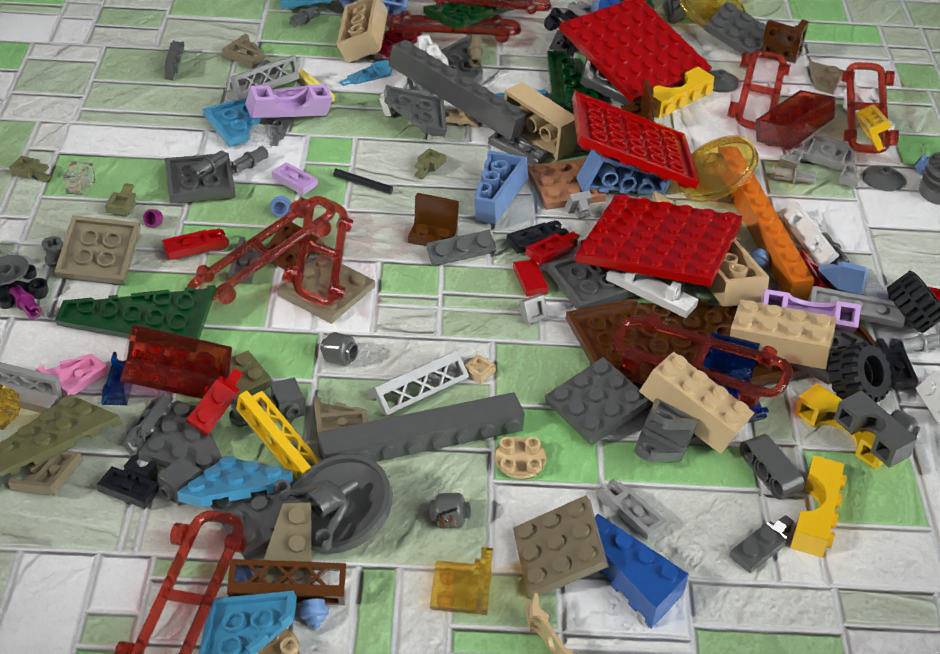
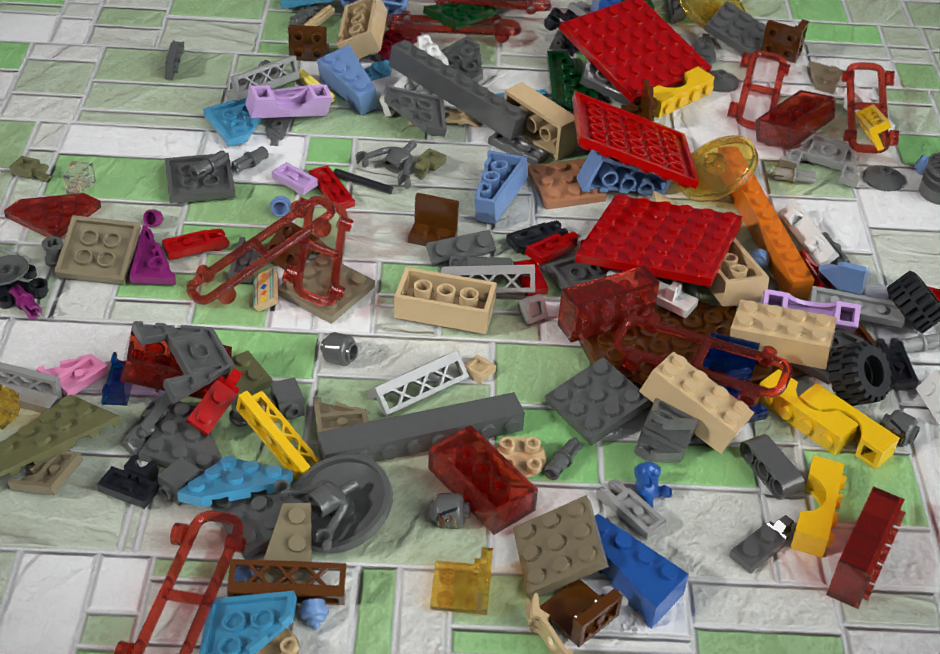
dark green wing [55,285,217,350] -> none
olive plate [105,183,136,216] -> none
dark tan wing [222,34,265,68] -> none
clear brick [249,124,273,148] -> none
dark tan pin [468,35,483,67] -> none
light grey tile [565,191,592,219] -> none
dark grey arch [834,390,918,468] -> none
none -> clear red plate [4,193,101,238]
none -> magenta wing [130,225,176,285]
none -> dark grey wing [131,321,234,404]
none -> tan tile [254,267,278,312]
none -> reddish brown bracket [288,25,329,61]
none -> tan axle [304,5,335,26]
none -> red tile [309,165,355,212]
none -> medium blue wedge [317,44,378,116]
none -> dark grey piece [356,140,417,189]
none -> tan brick [394,267,497,334]
none -> clear red brick [428,425,538,535]
none -> light grey fence [443,265,535,294]
none -> dark grey hinge [449,256,513,266]
none -> reddish brown bracket [540,579,623,647]
none -> dark grey axle [544,437,582,480]
none -> clear red brick [557,265,660,343]
none -> blue piece [634,462,672,508]
none -> dark grey piece [694,33,716,65]
none -> yellow arch [756,369,859,455]
none -> clear red brick [826,486,906,609]

